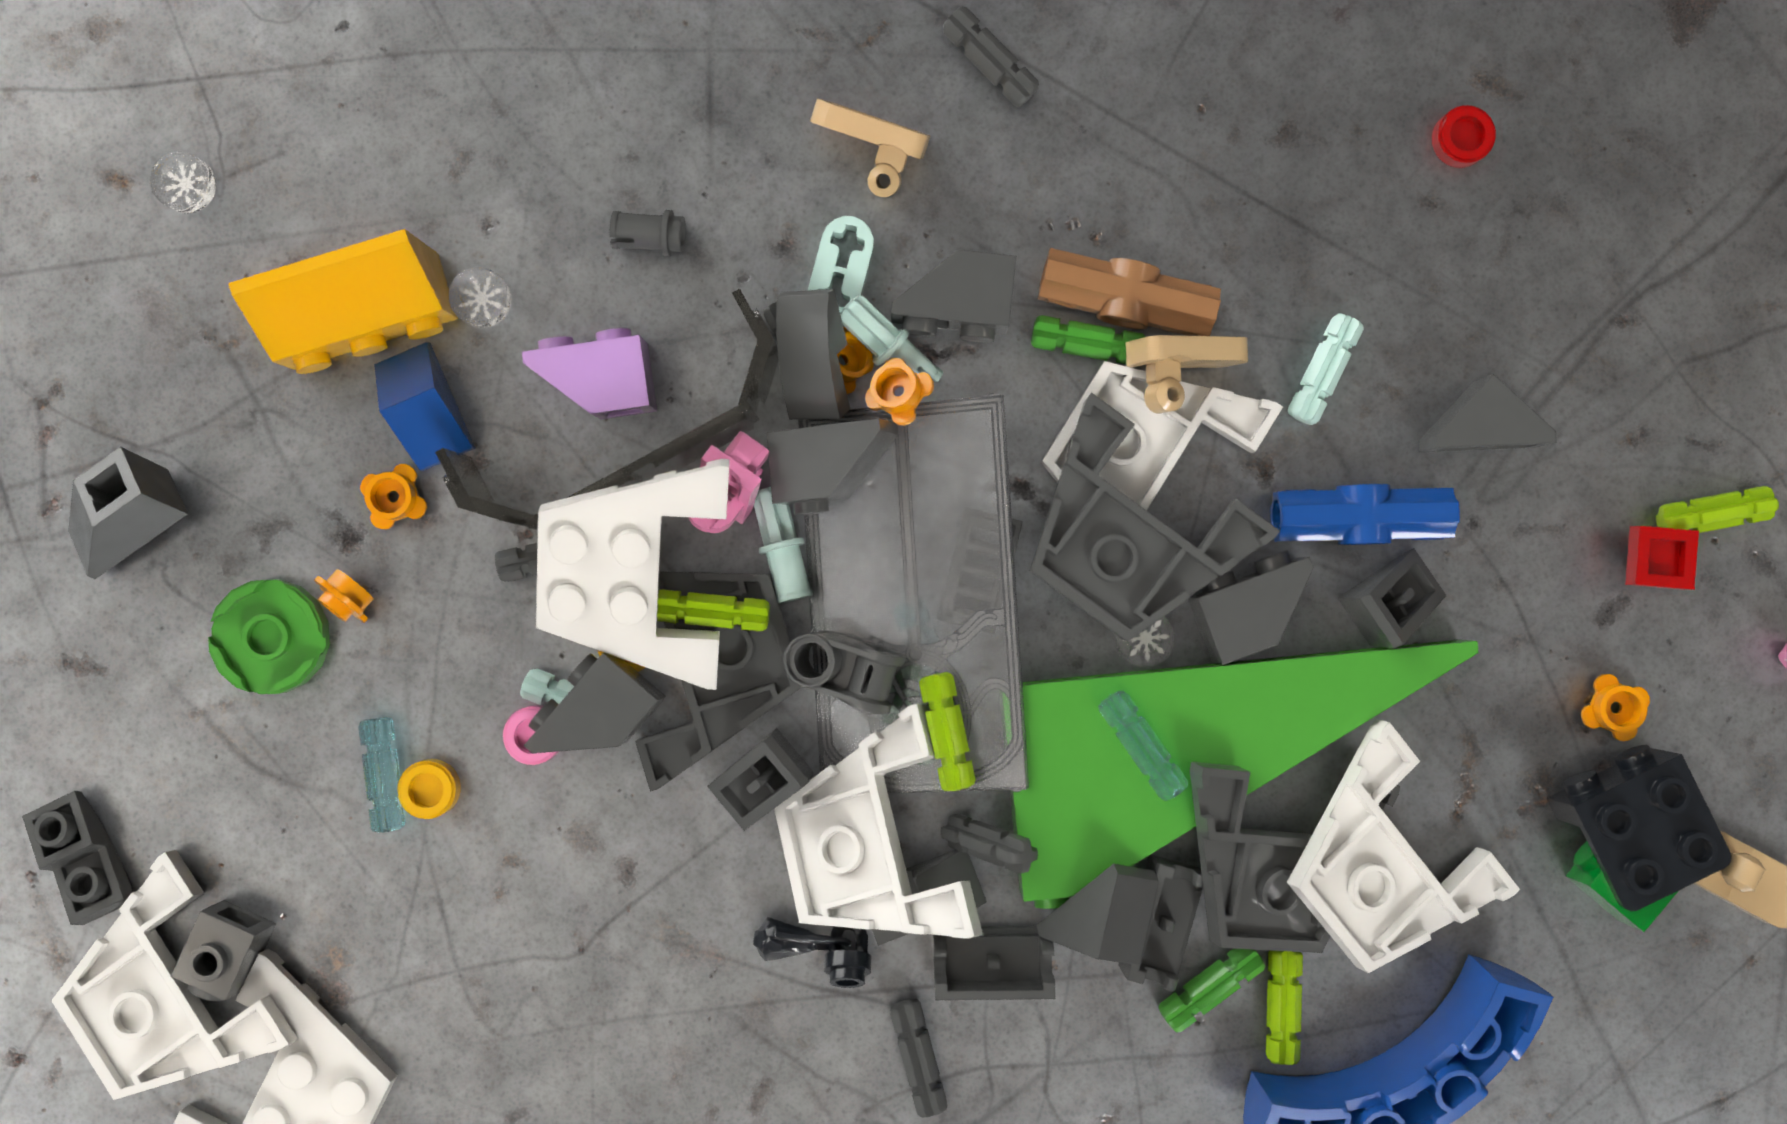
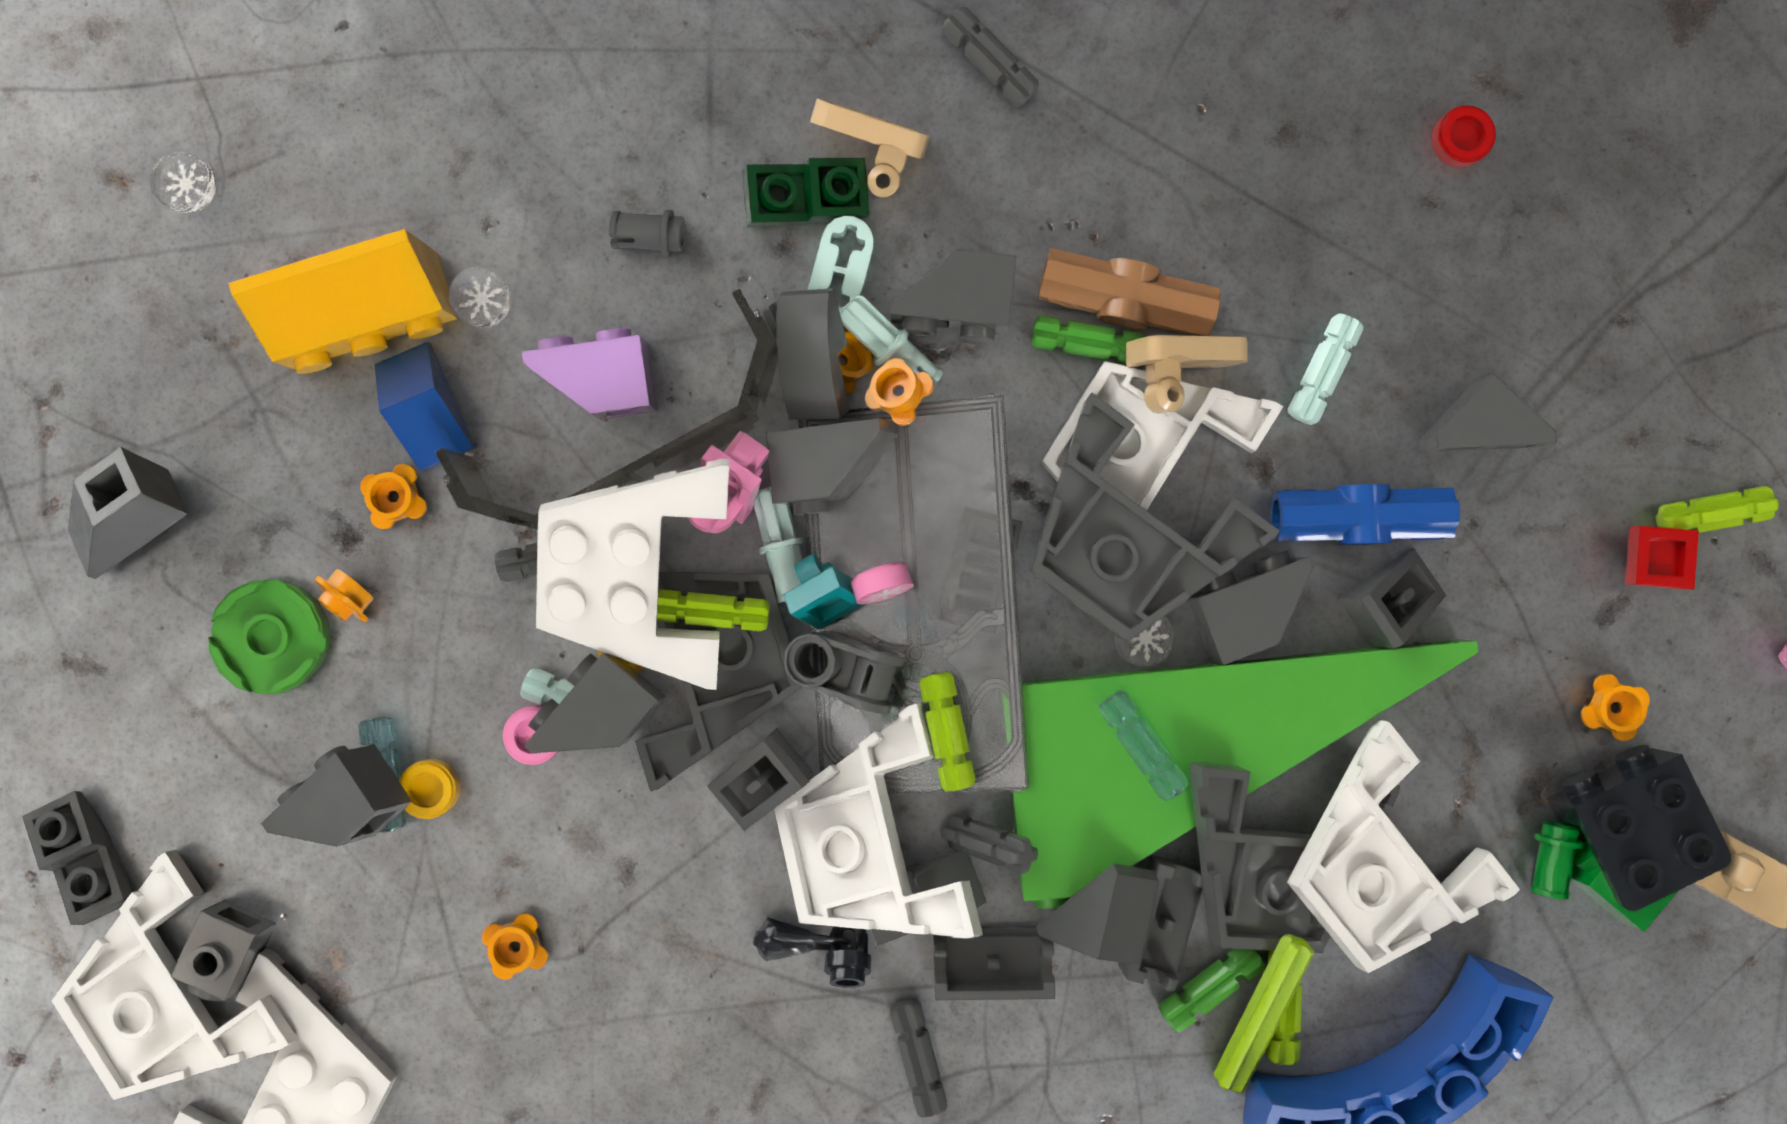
none -> dark grey slope [261,744,412,847]
none -> light orange plate [482,913,549,980]
none -> dark green slope [742,158,870,228]
none -> teal tile [783,553,864,630]
none -> bright pink tile [851,562,914,605]
none -> lime axle [1214,934,1314,1093]
none -> green pin [1529,821,1584,900]

